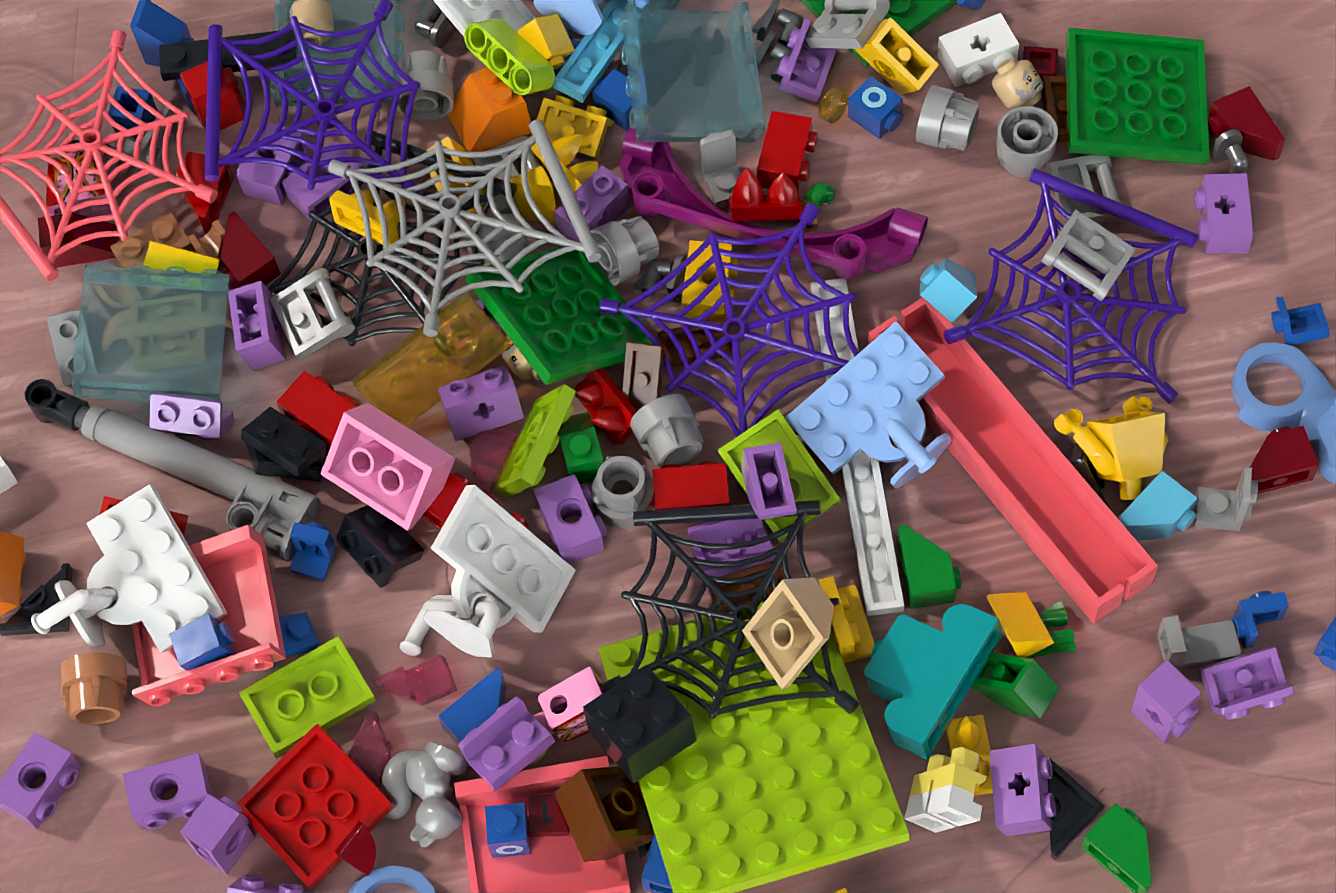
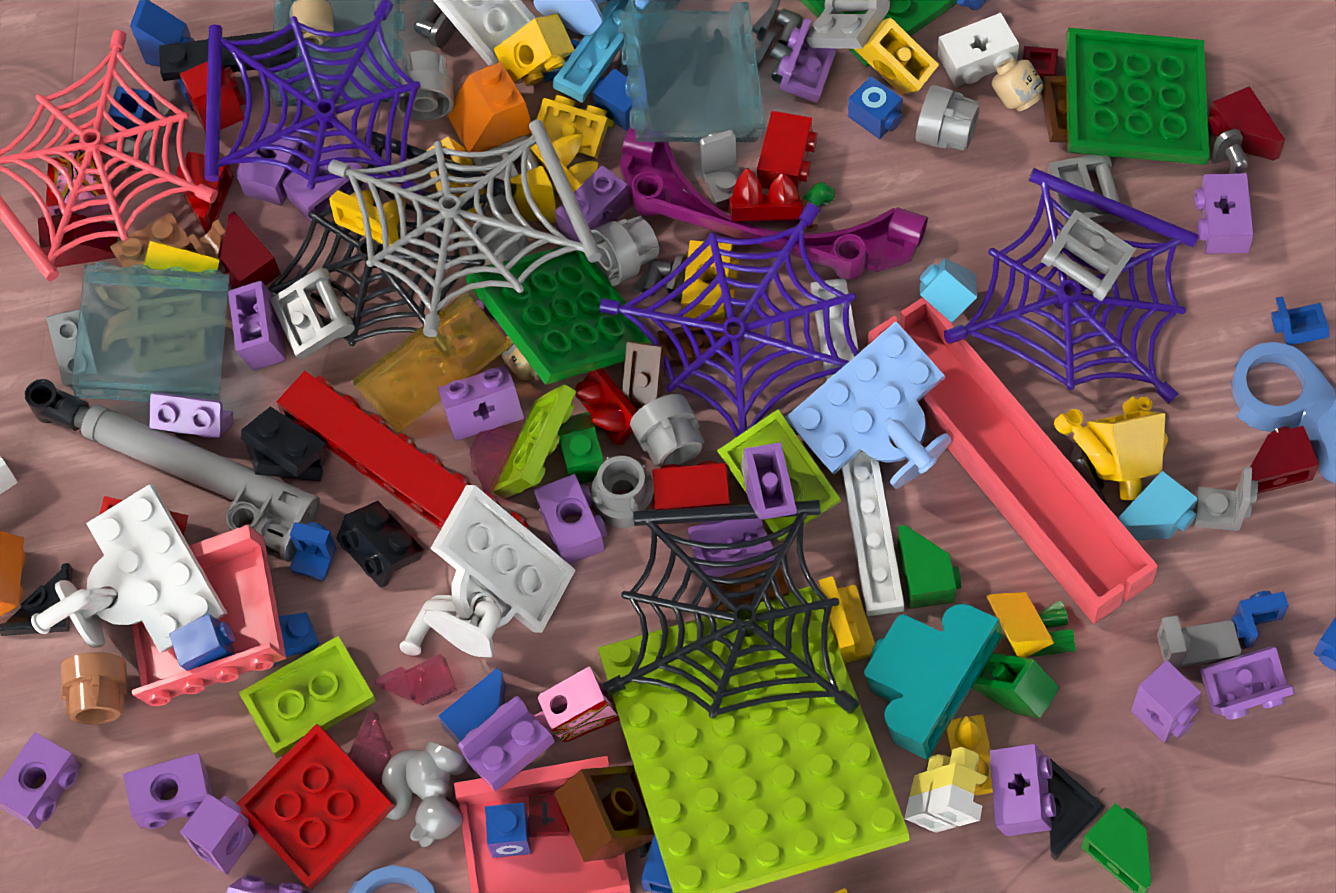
bright pink slope [321,403,456,531] -> none
dark red tile [335,820,376,876] -> none
lime beam [464,18,555,95] -> none
black brick [583,665,697,784] -> none
tan slope [742,577,834,690] -> none
clear yellow tile [818,87,849,124] -> none
light grey piece [996,106,1058,178] -> none

